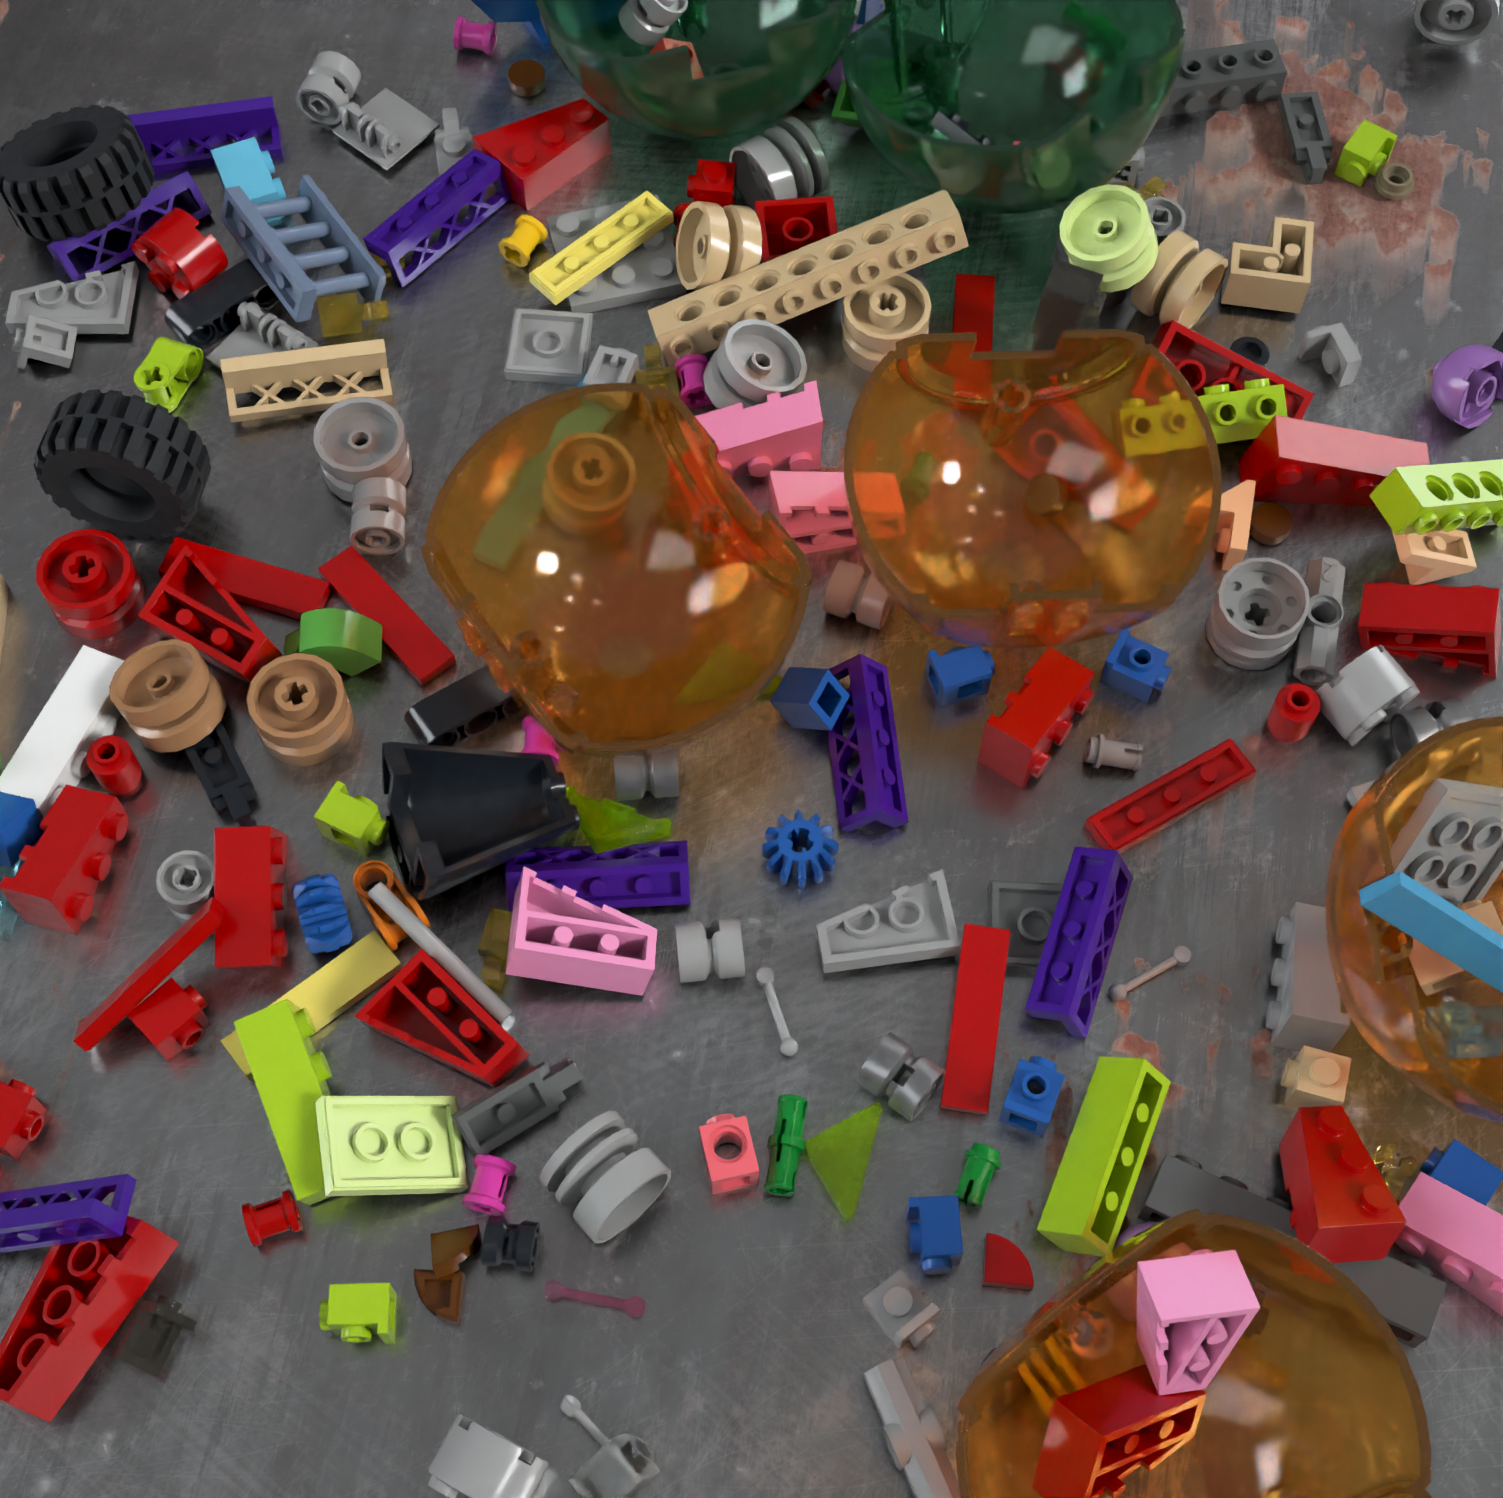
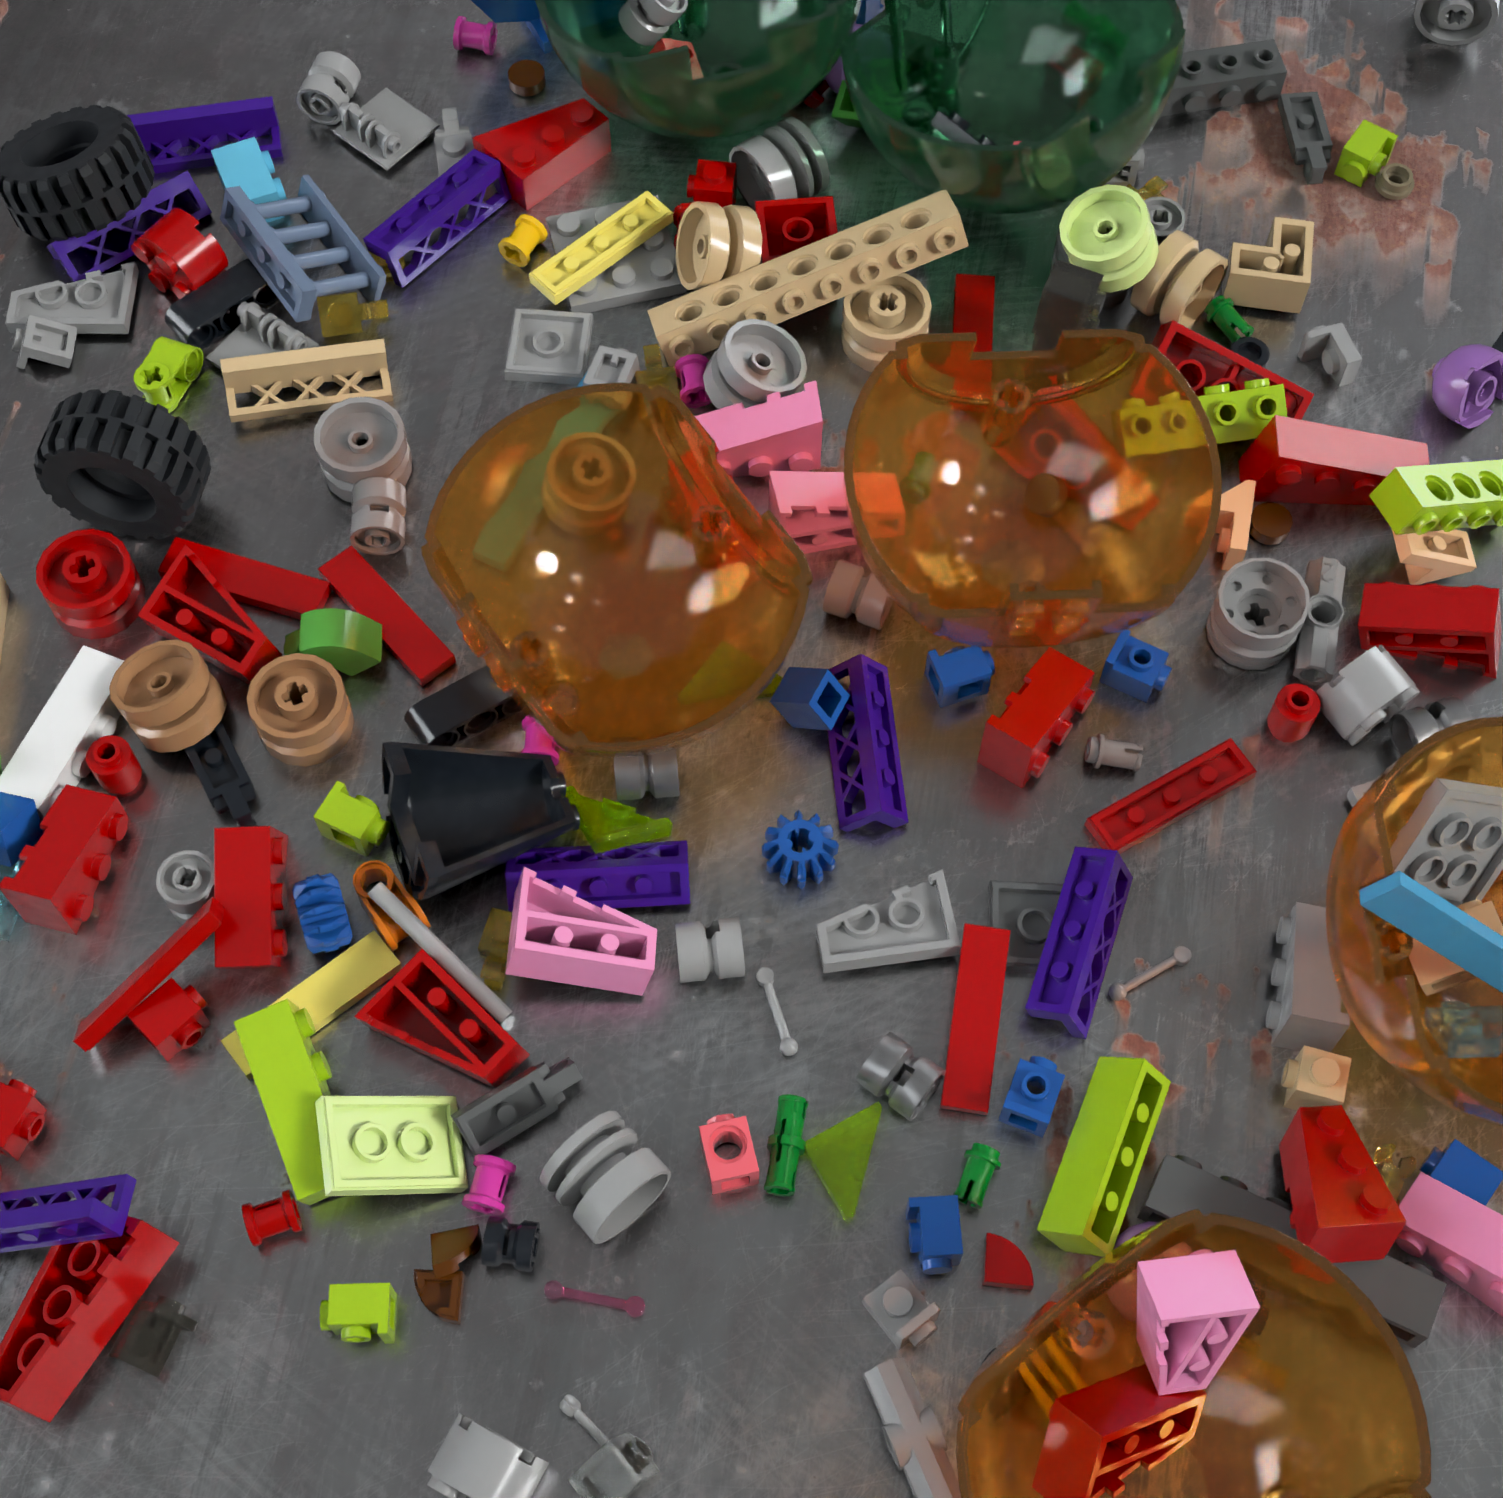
none -> green pin [1204,295,1254,344]

